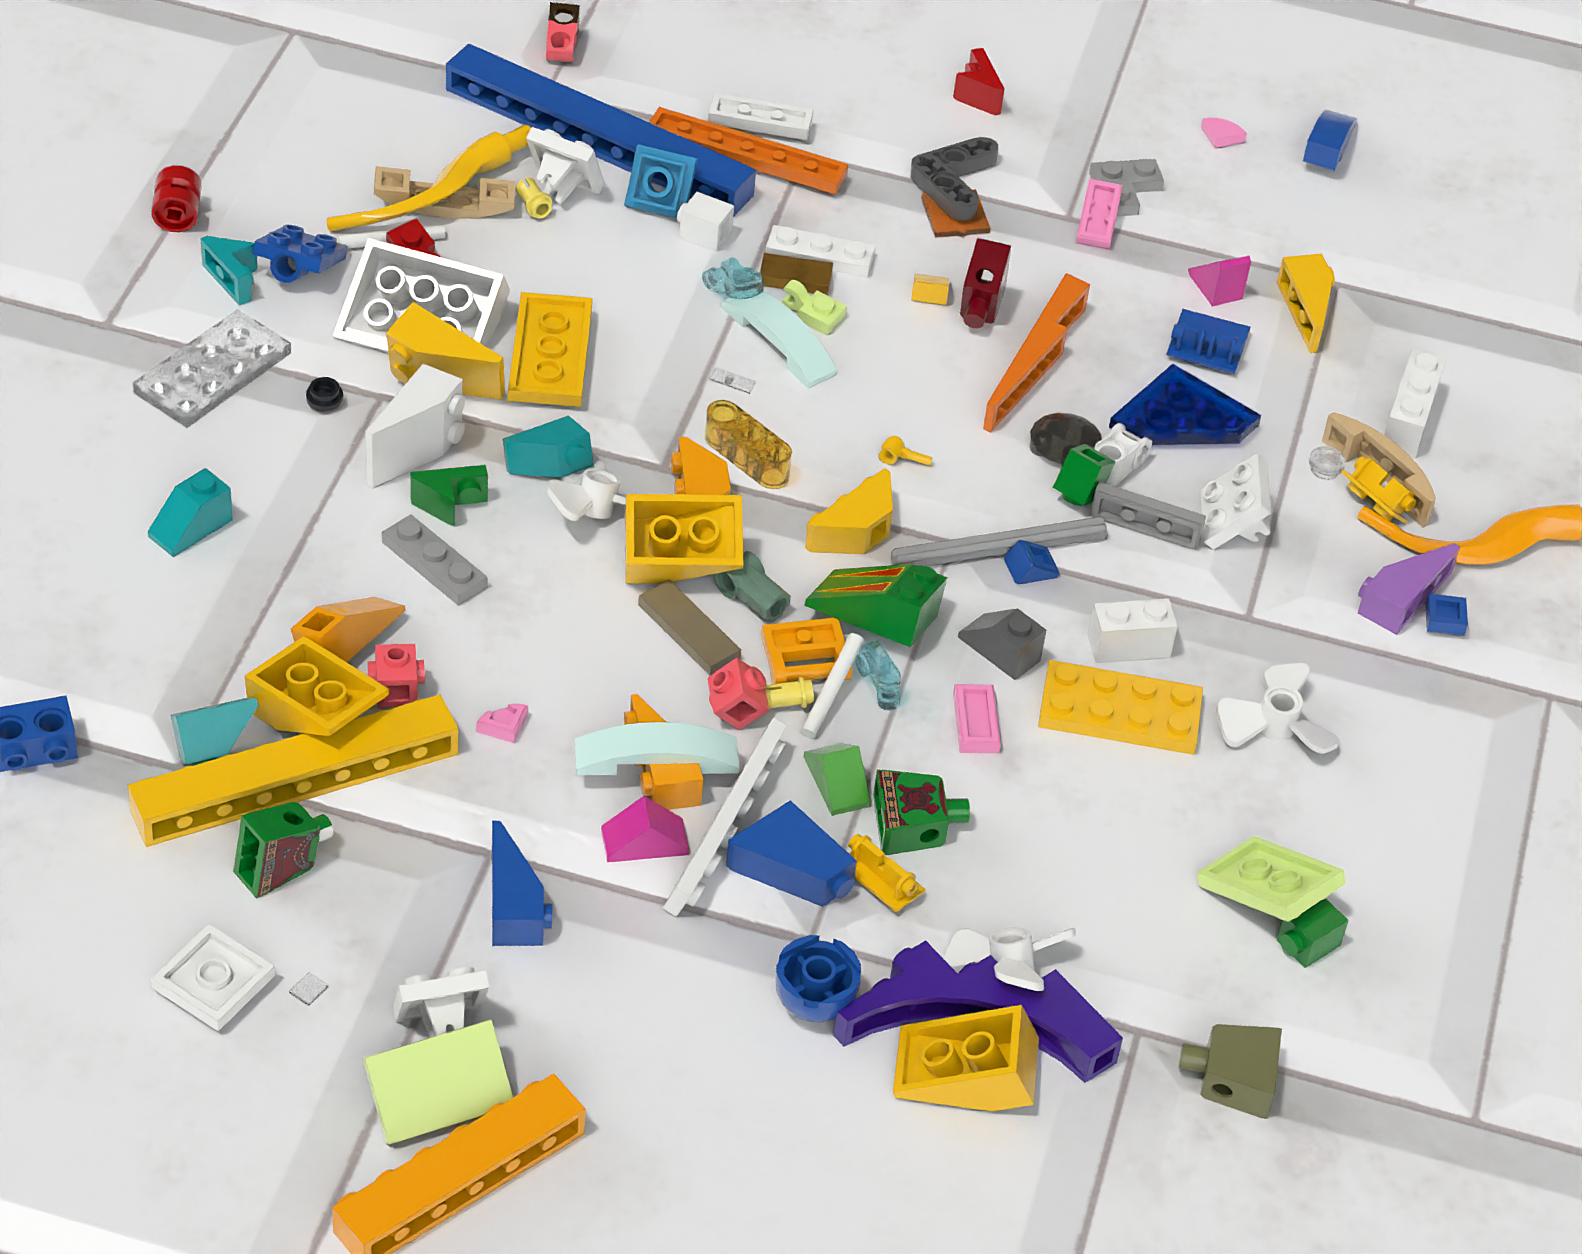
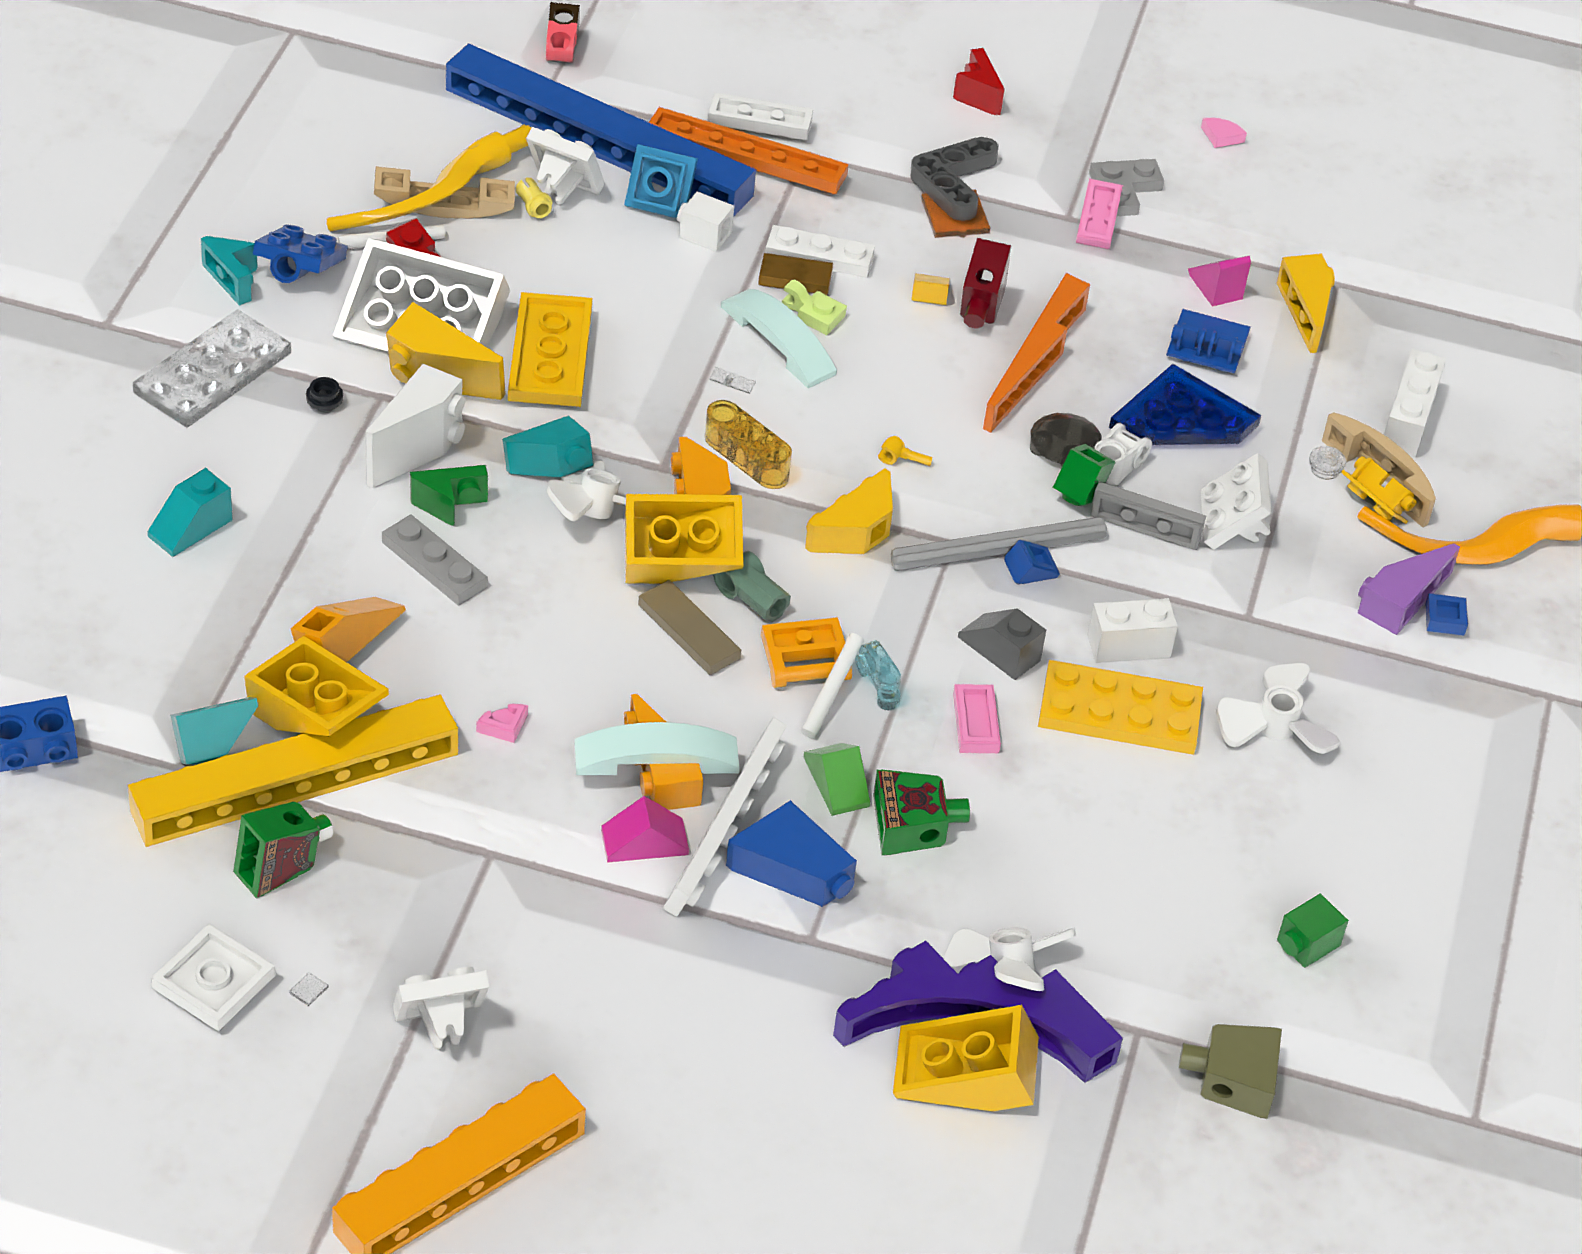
red wheel [151,165,202,232] -> none
yellowish green tile [363,1020,513,1144] -> none
coral brick [367,644,425,708] -> none
blue slope [492,821,552,946] -> none
clear light blue plate [702,257,764,299] -> none
coral brick [707,657,769,730] -> none
light yellow pin [765,677,814,710] -> none
blue cylinder [776,935,861,1022] -> none
green slope [804,564,948,647] -> none
yellow hinge [848,834,926,913] -> none
yellowish green plate [1197,836,1346,922] -> none
blue slope [1303,109,1358,171] -> none

